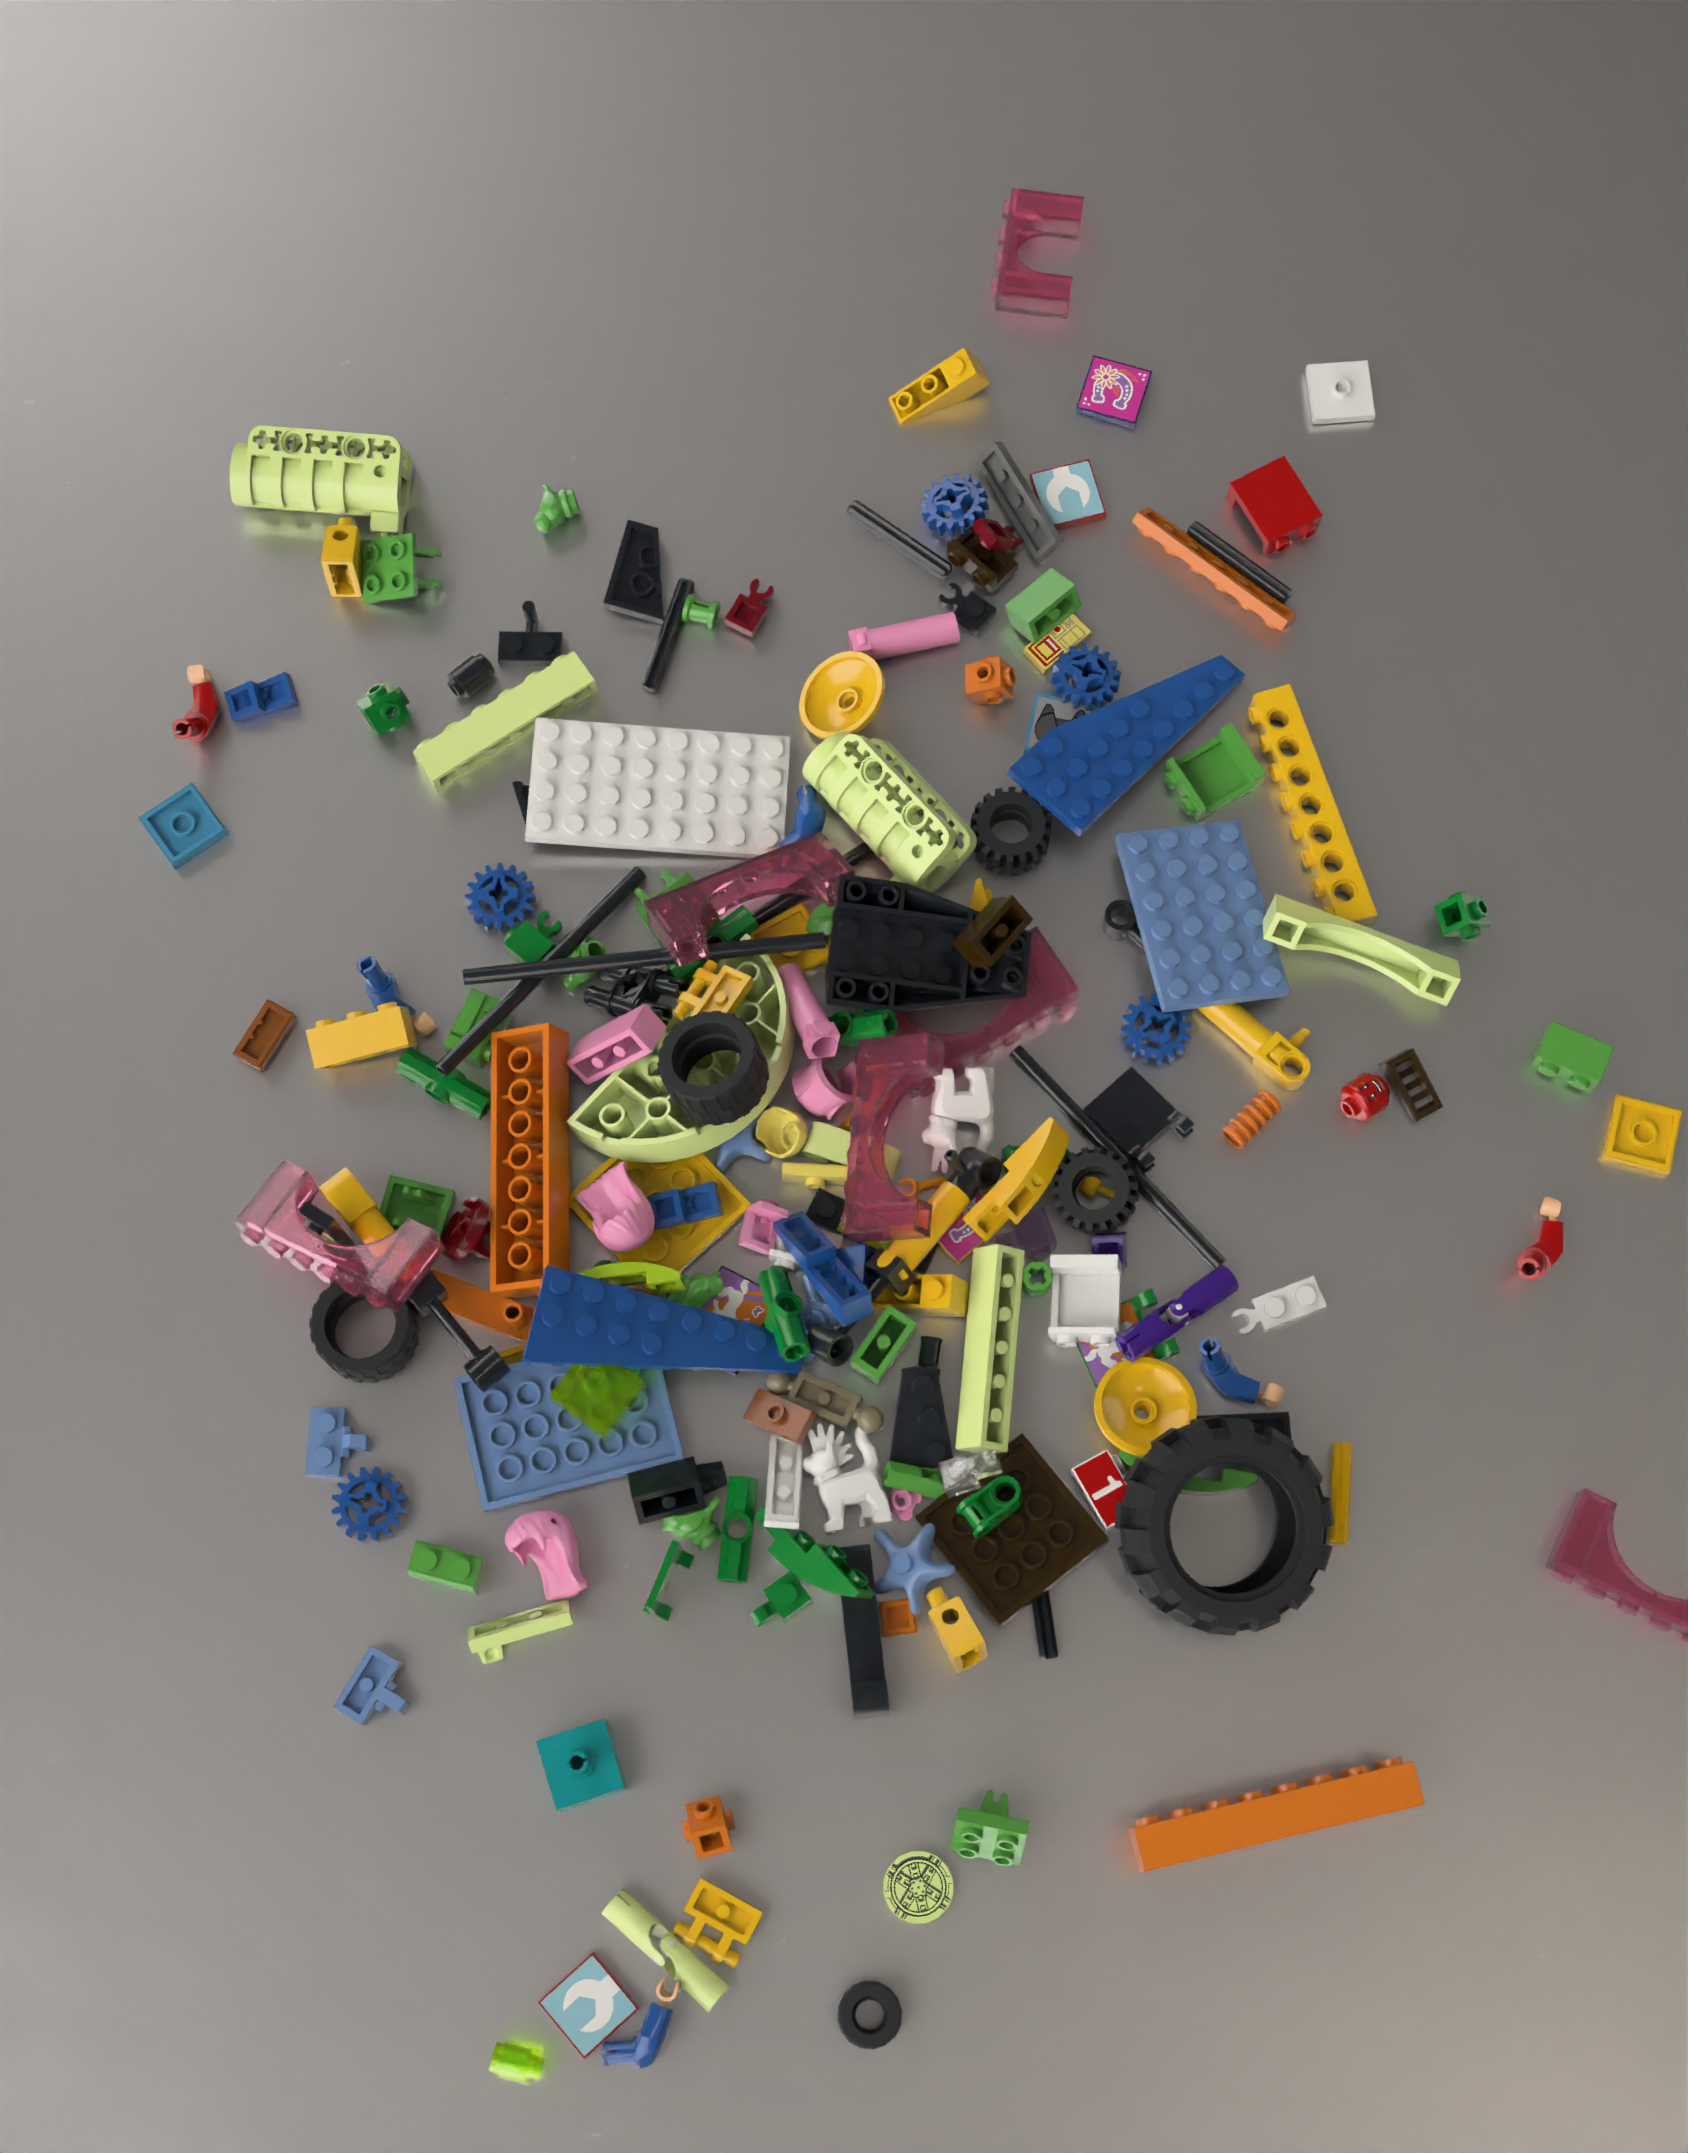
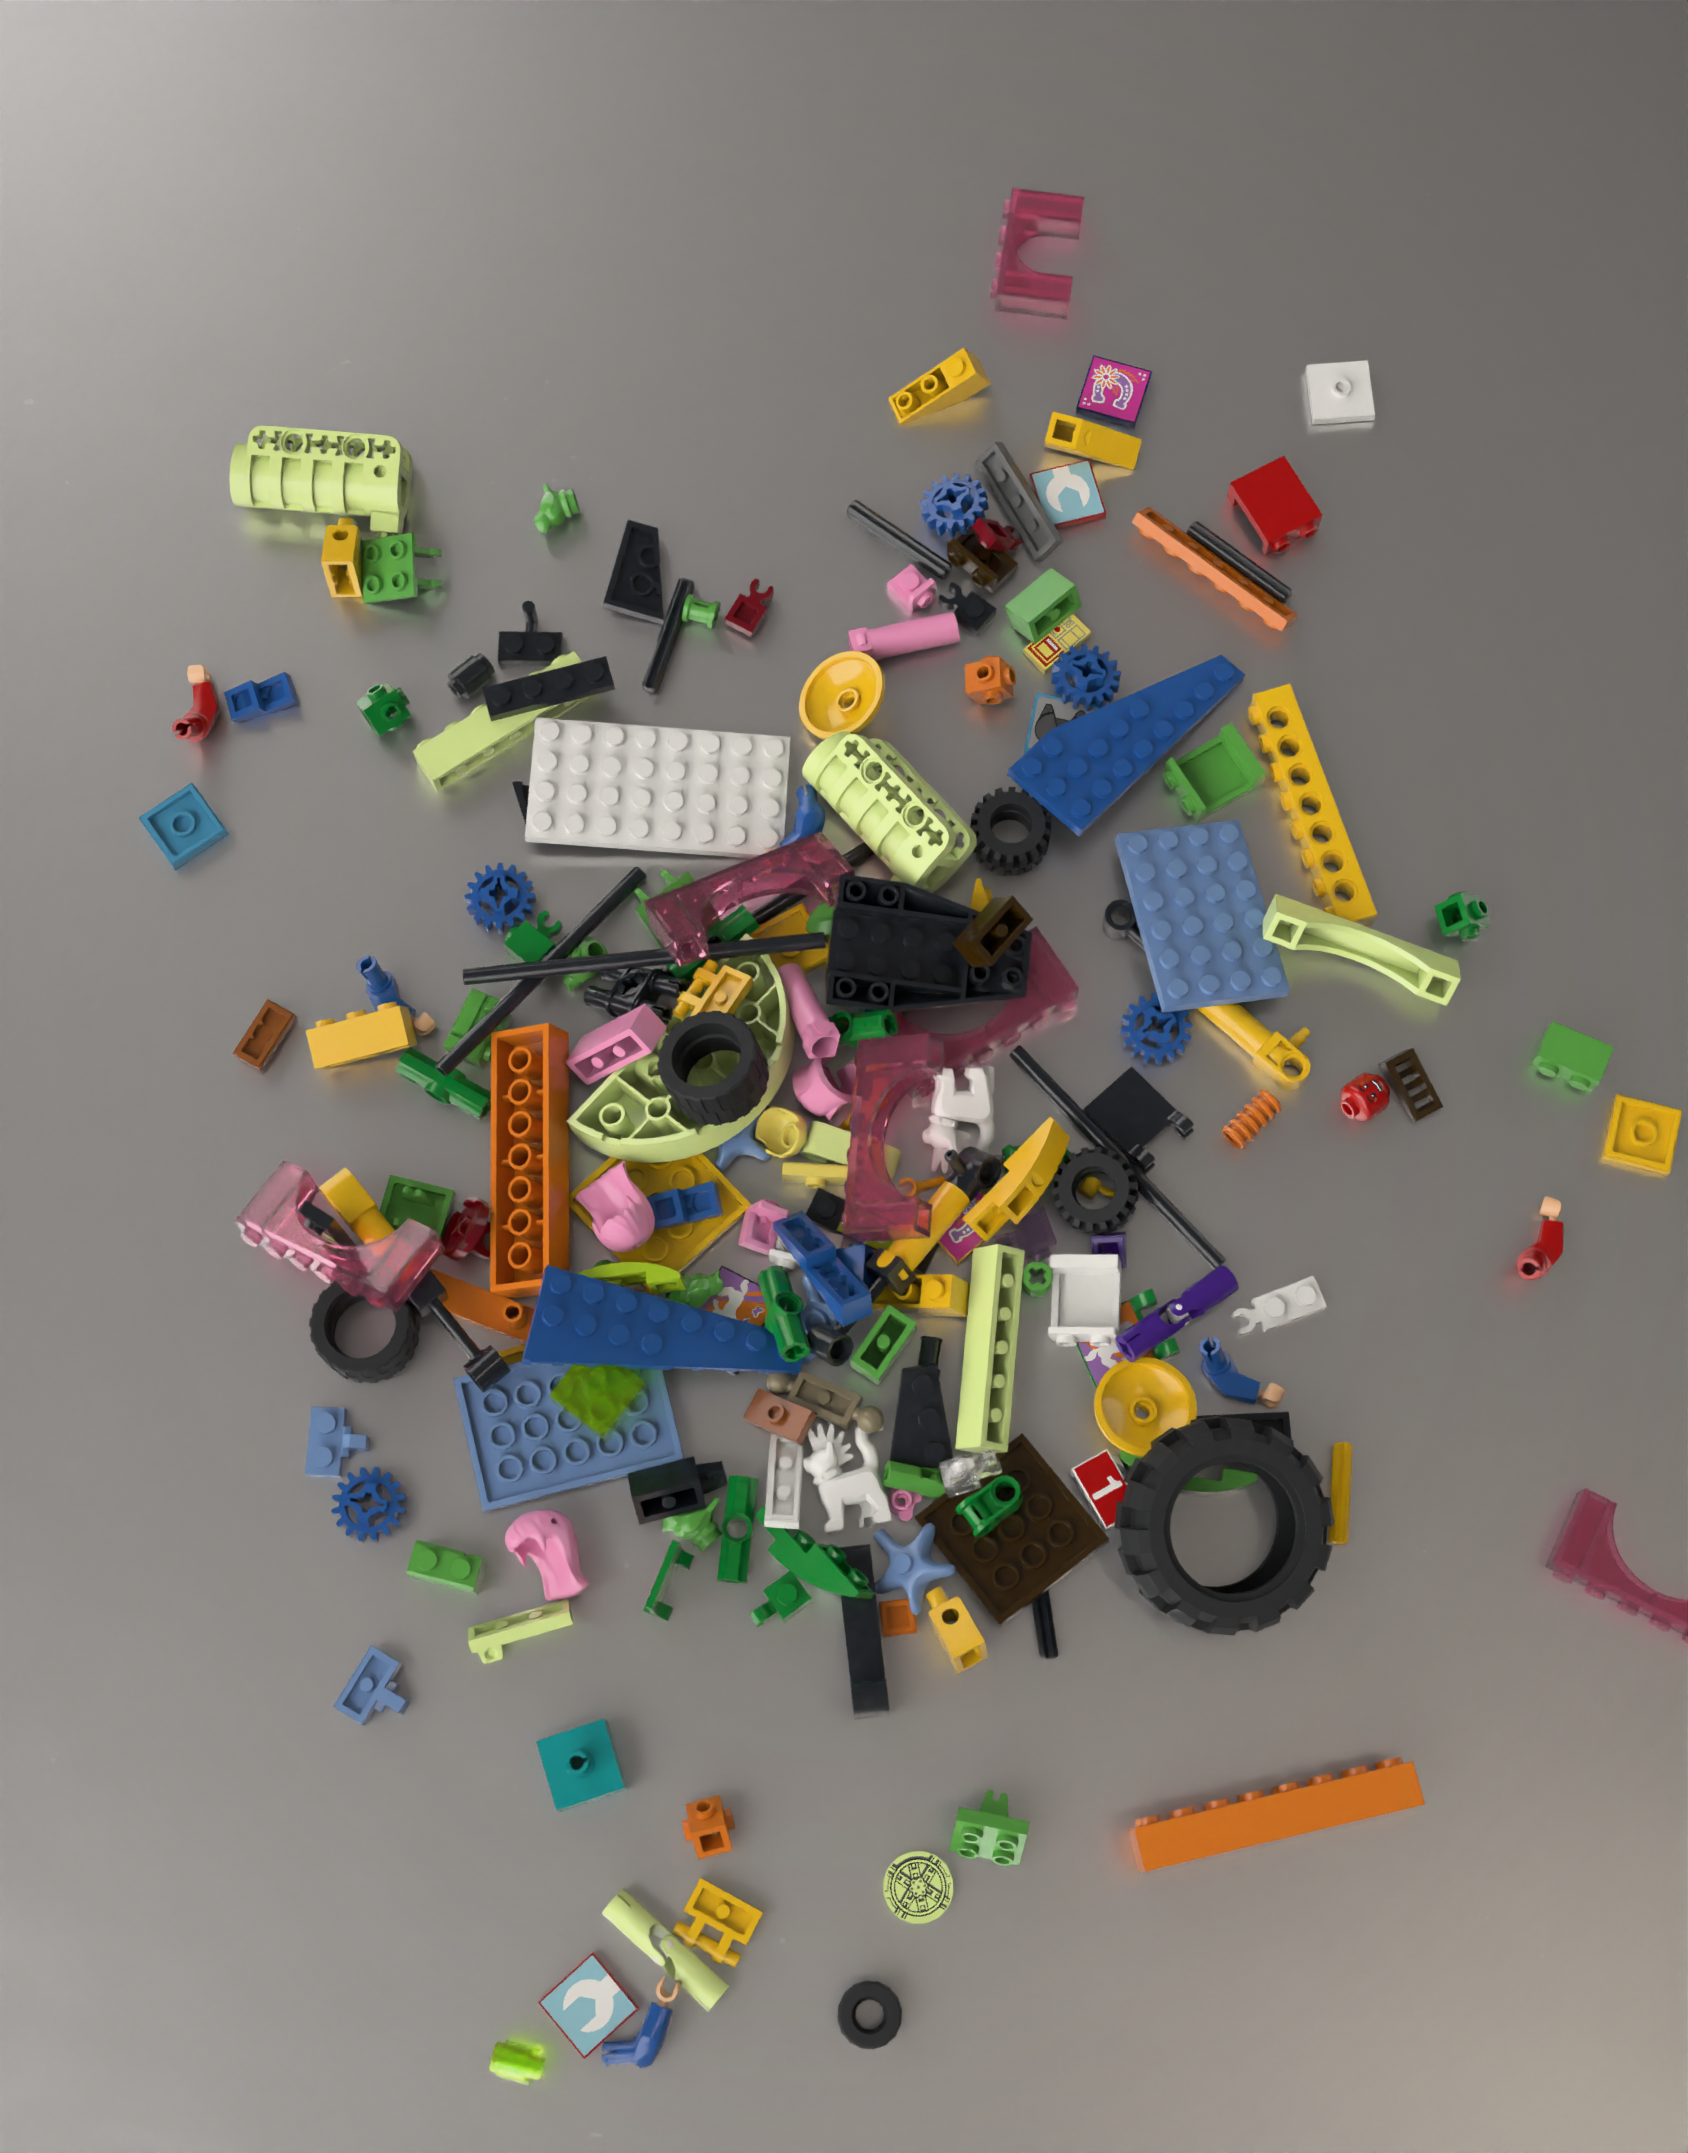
none -> black plate [482,656,615,721]
none -> bright pink bracket [888,564,936,613]
none -> yellow slope [1044,411,1142,471]

